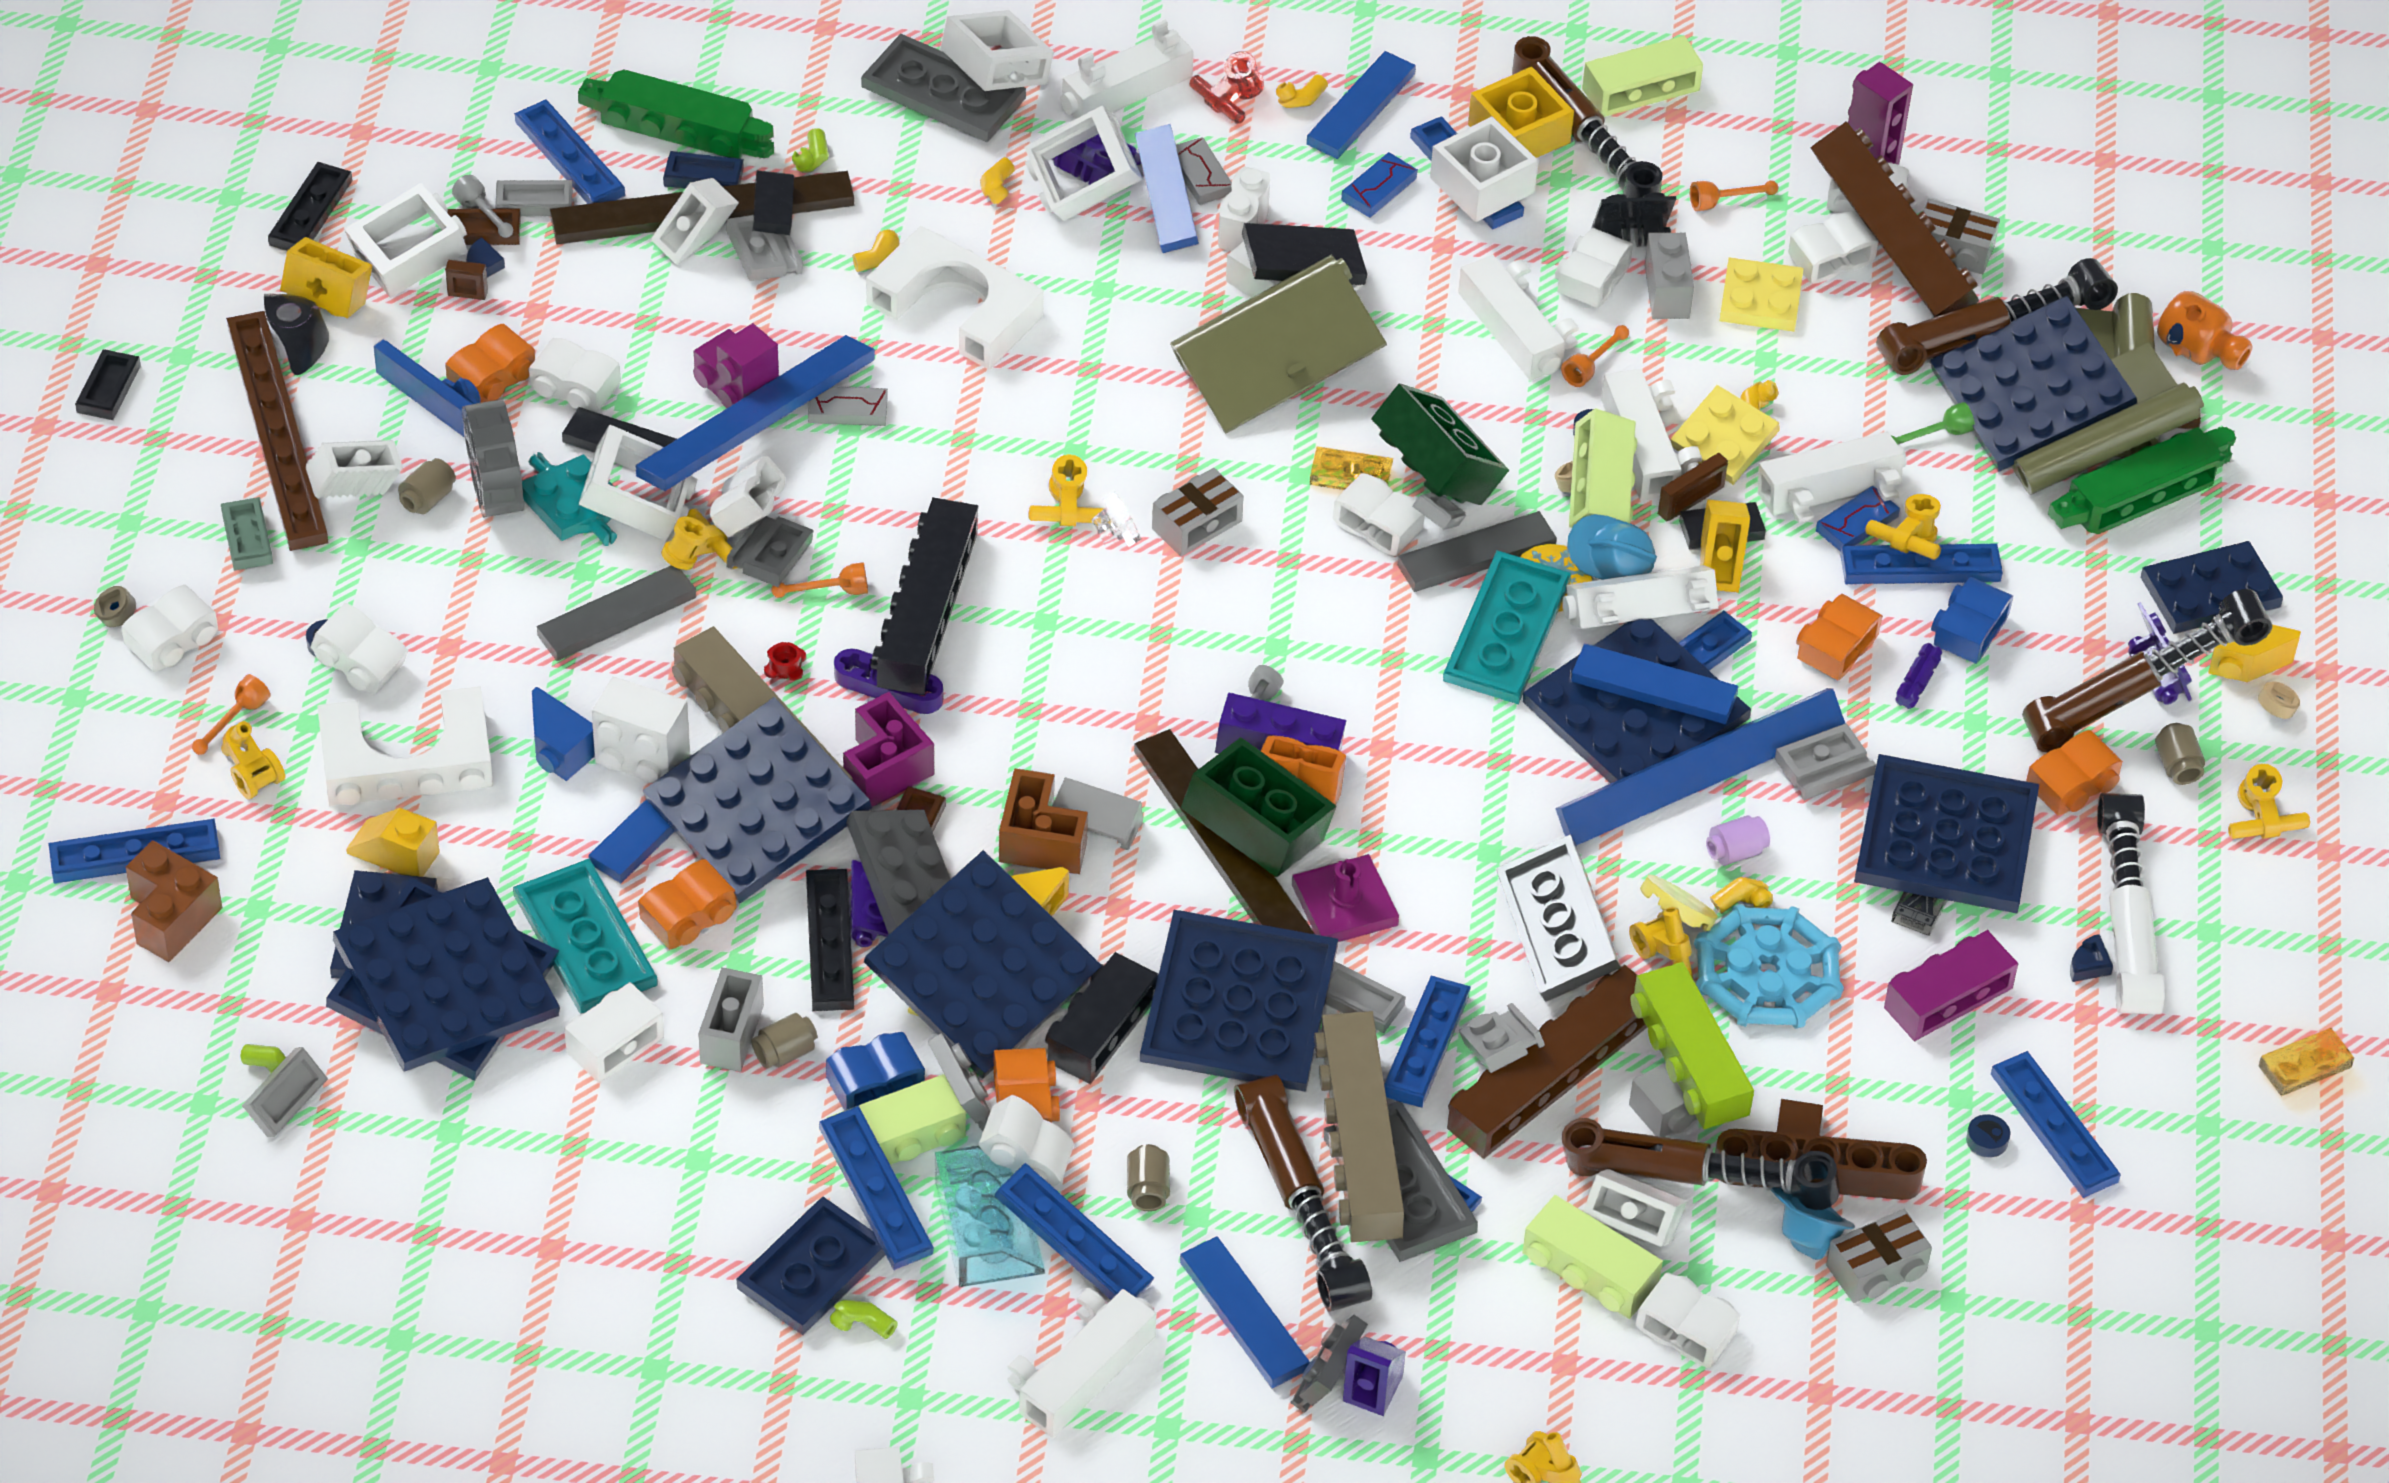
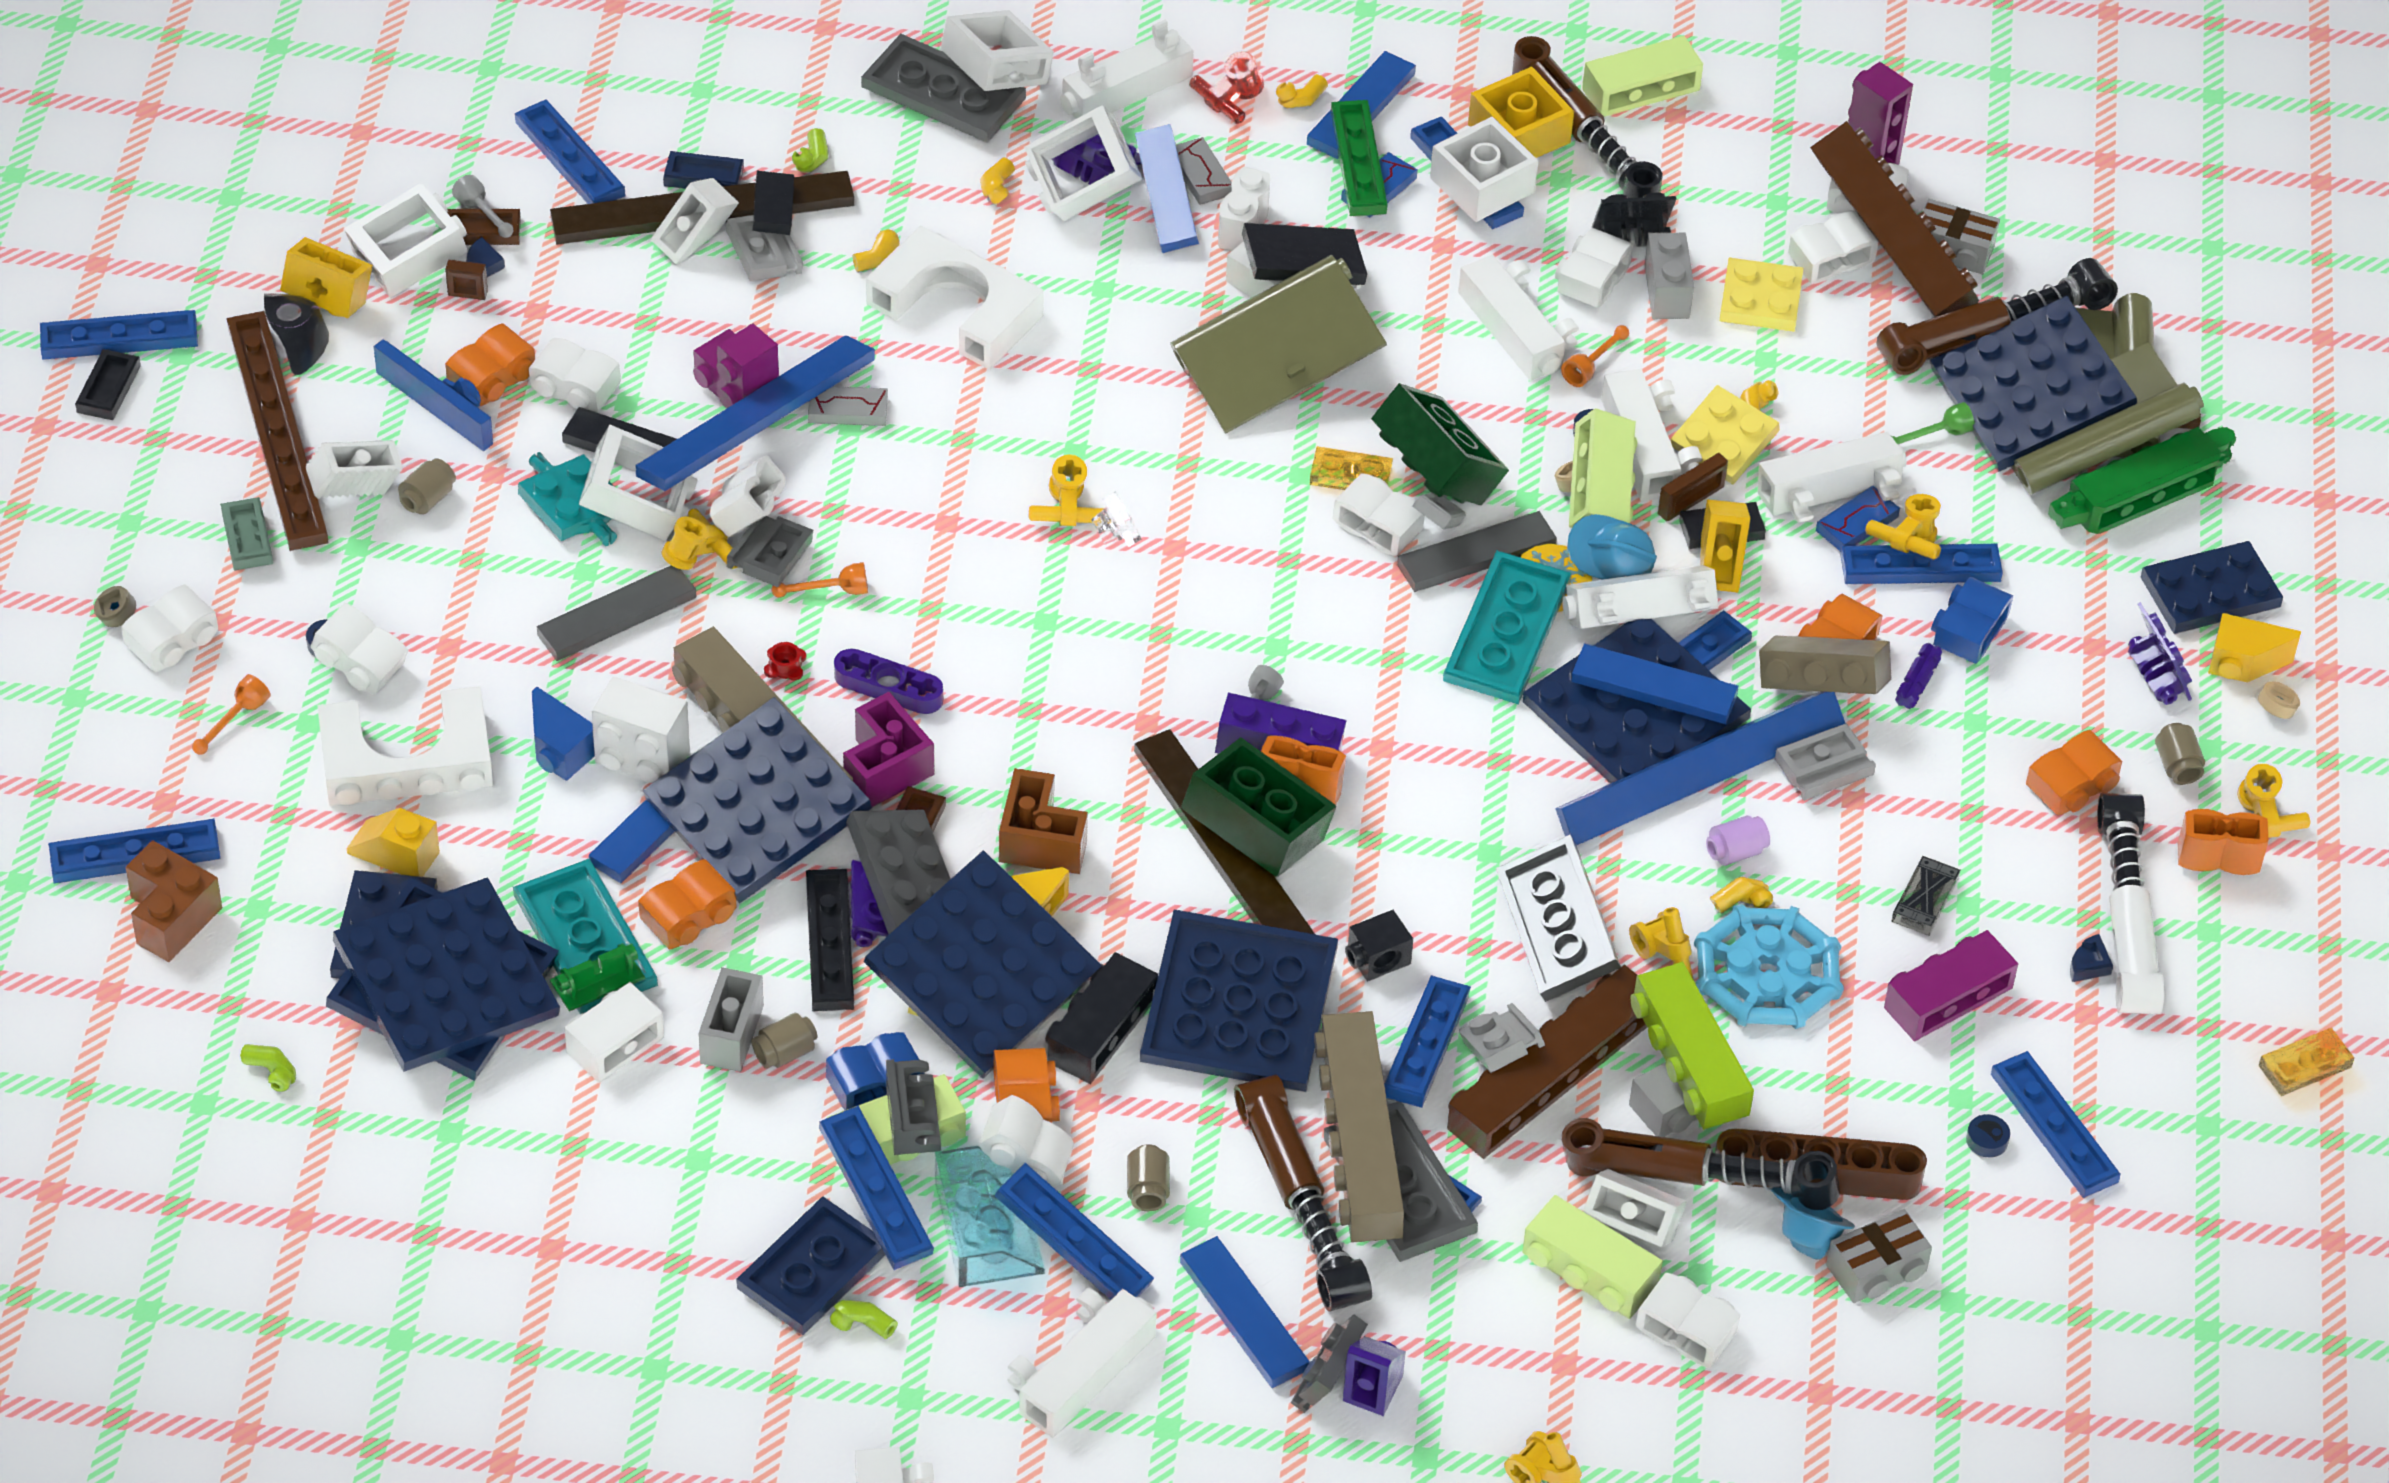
yellow piece [221,721,286,800] -> none
light grey tile [241,1047,328,1137] -> none
black tile [268,161,353,251] -> none
dark grey connector [462,399,524,518] -> none
light grey tile [495,180,573,216] -> none
green hinge [577,69,774,159] -> none
black brick [871,497,979,695] -> none
light grey plate [928,1033,991,1132] -> none
light grey hinge [1052,777,1143,850] -> none
light grey brick [1152,468,1244,557] -> none
magenta tile [1291,854,1399,942] -> none
light grey tile [1326,961,1406,1033] -> none
light yellow tile [1640,874,1718,932] -> none
orange hinge [1689,180,1779,211] -> none
reddish brown tile [1776,1098,1823,1136] -> none
dark blue plate [1854,754,2039,914] -> none
piece [2022,589,2273,753] -> none
orange piece [2157,291,2253,370] -> none
none -> blue tile [40,310,198,360]
none -> green hinge [550,943,645,1012]
none -> dark grey hinge [886,1059,941,1155]
none -> green tile [1331,100,1388,216]
none -> black brick [1345,909,1414,982]
none -> dark tan brick [1759,635,1892,694]
none -> orange brick [2177,809,2269,875]

